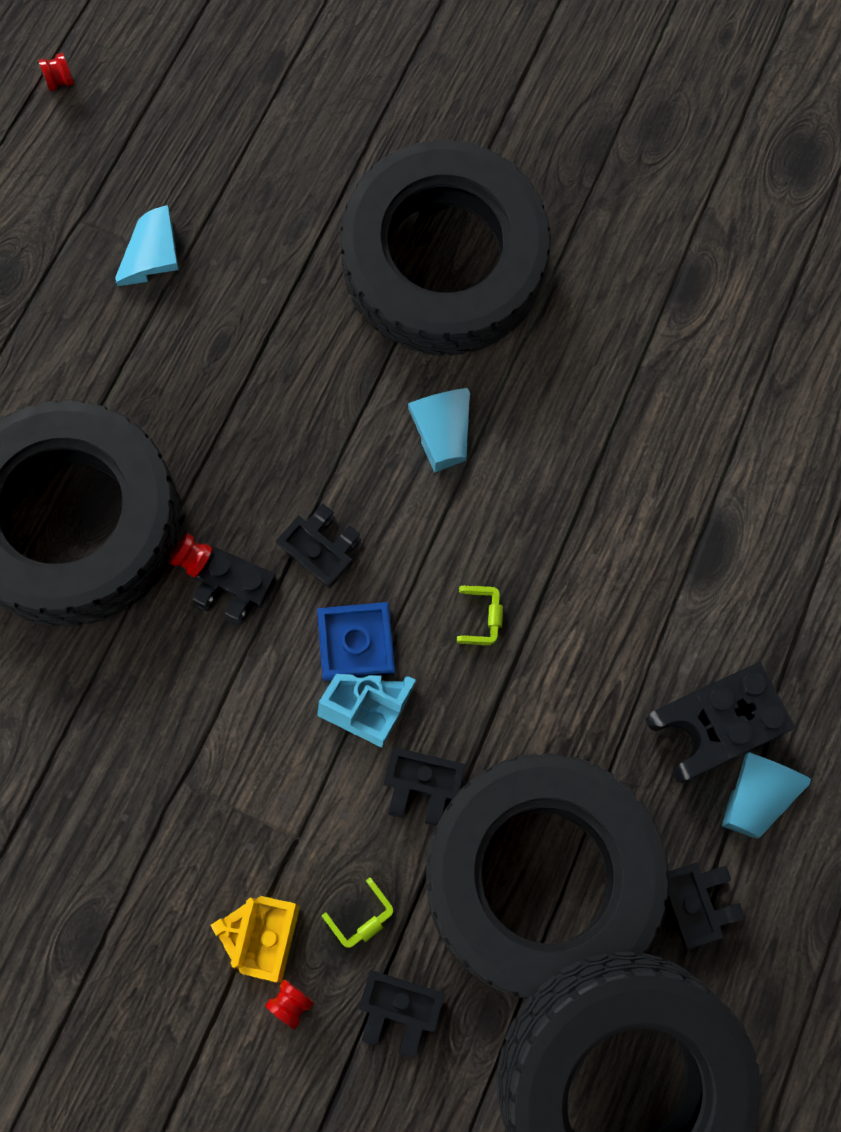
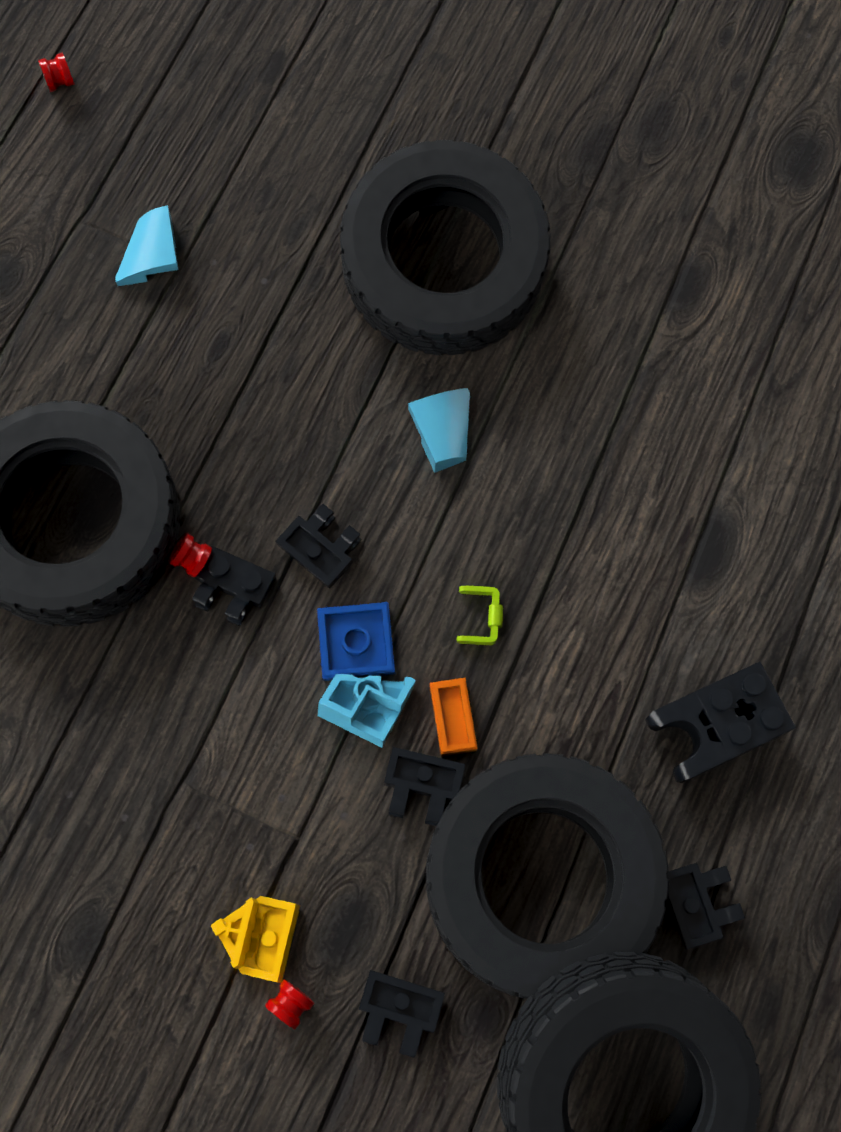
lime piece [321,878,393,948] -> none
medium azure slope [722,752,811,839] -> none
none -> orange tile [429,677,478,756]

